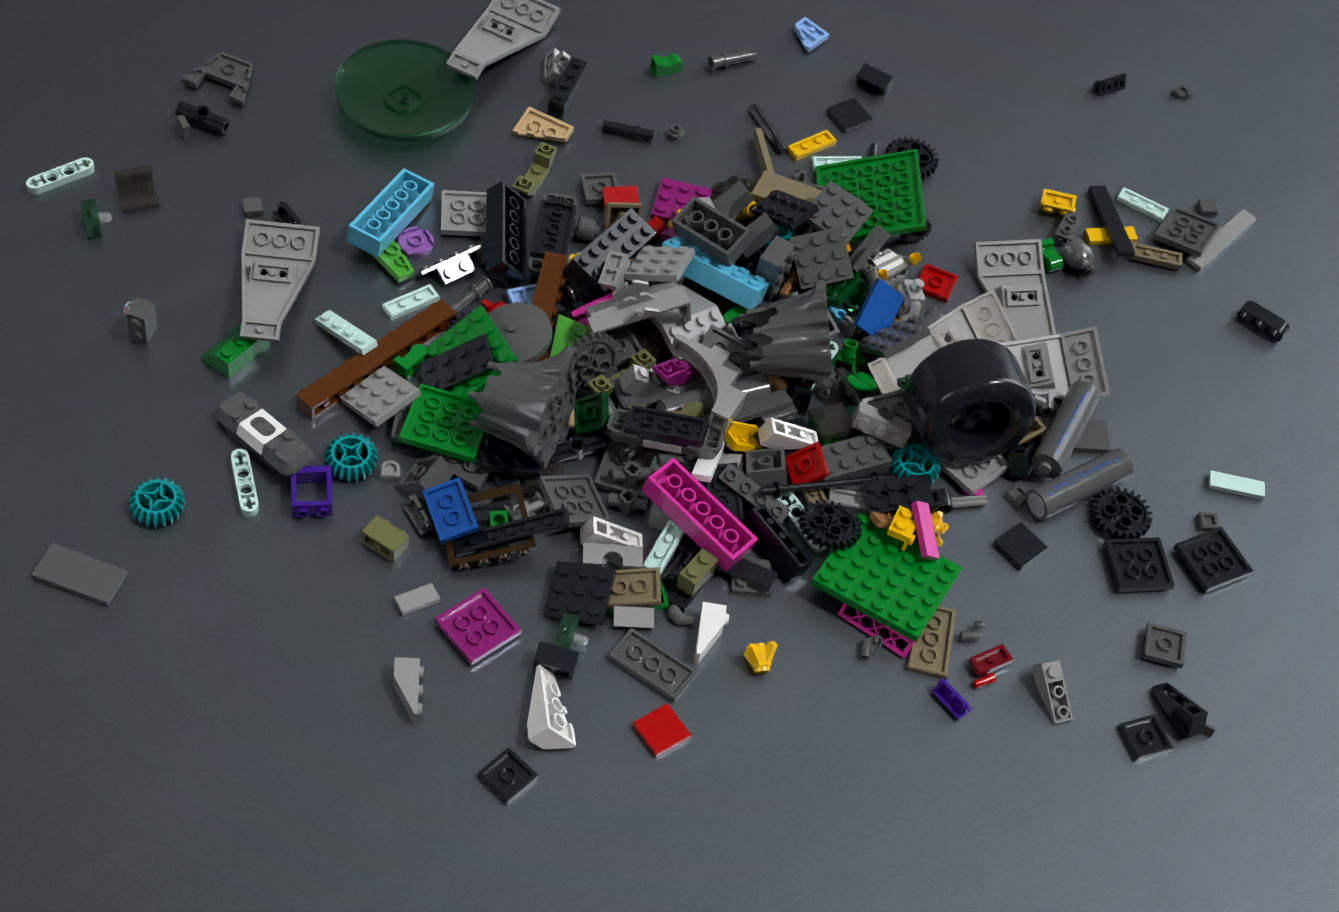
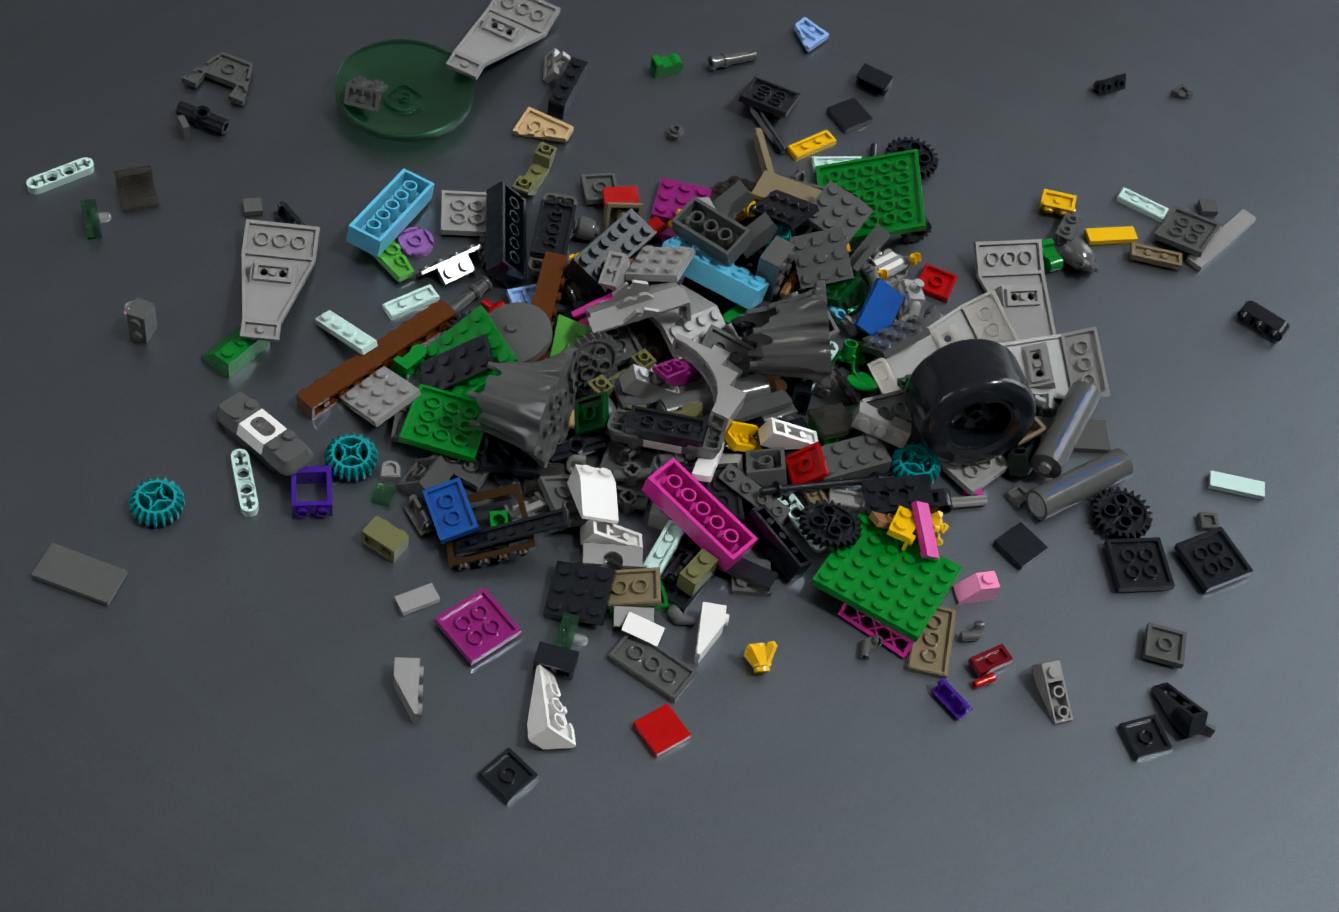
black pin [602,120,654,141] -> none
black tile [1088,186,1135,257] -> none
none -> dark grey bracket [343,76,388,112]
none -> clear green tile [371,483,397,507]
none -> light grey tile [566,455,586,473]
none -> white slope [567,464,619,524]
none -> white sticker [621,611,665,646]
none -> black plate [738,76,800,119]
none -> bright pink slope [952,571,1000,604]

